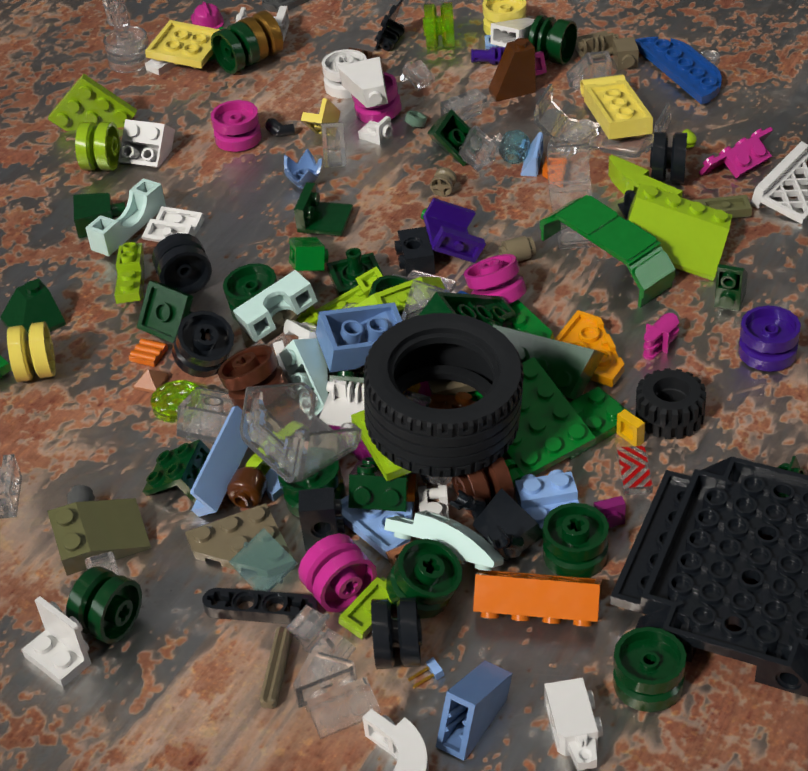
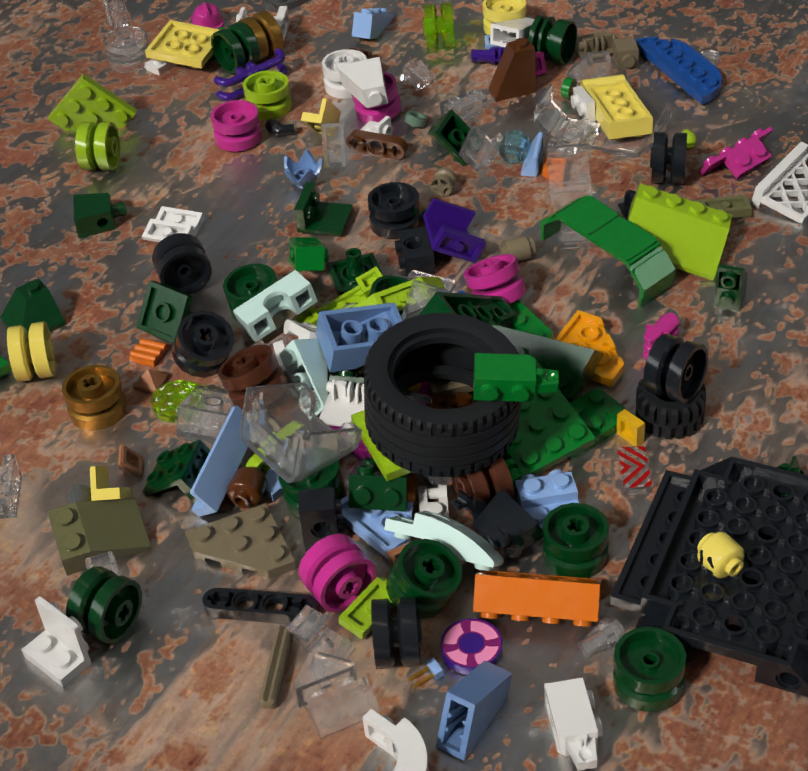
light aqua arch [85,178,166,256] -> none
lime slope [114,242,145,304] -> none
white slope [118,119,175,168] -> none
clear light blue piece [229,528,298,592] -> none
black hinge [374,0,405,51] -> none
magenta plate [594,496,626,528] -> none
lime slope [608,154,683,197] -> none
dark purple wheel [738,305,801,372] -> none
none -> pearl gold wheel [62,364,126,431]
none -> light yellow panel [90,466,132,501]
none -> nougat slope [118,444,143,478]
none -> dark purple piece [214,48,287,101]
none -> lime wheel [243,70,292,120]
none -> reddish brown beam [346,129,409,160]
none -> light blue slope [352,8,395,39]
none -> black wheel [367,182,421,239]
none -> tile [440,618,503,675]
none -> green hinge [473,353,559,402]
none -> green tile [561,77,577,100]
none -> white plate [571,86,596,123]
none -> clear cone [578,617,626,659]
none -> black wheel [643,334,709,403]
none -> light yellow head [697,532,745,578]

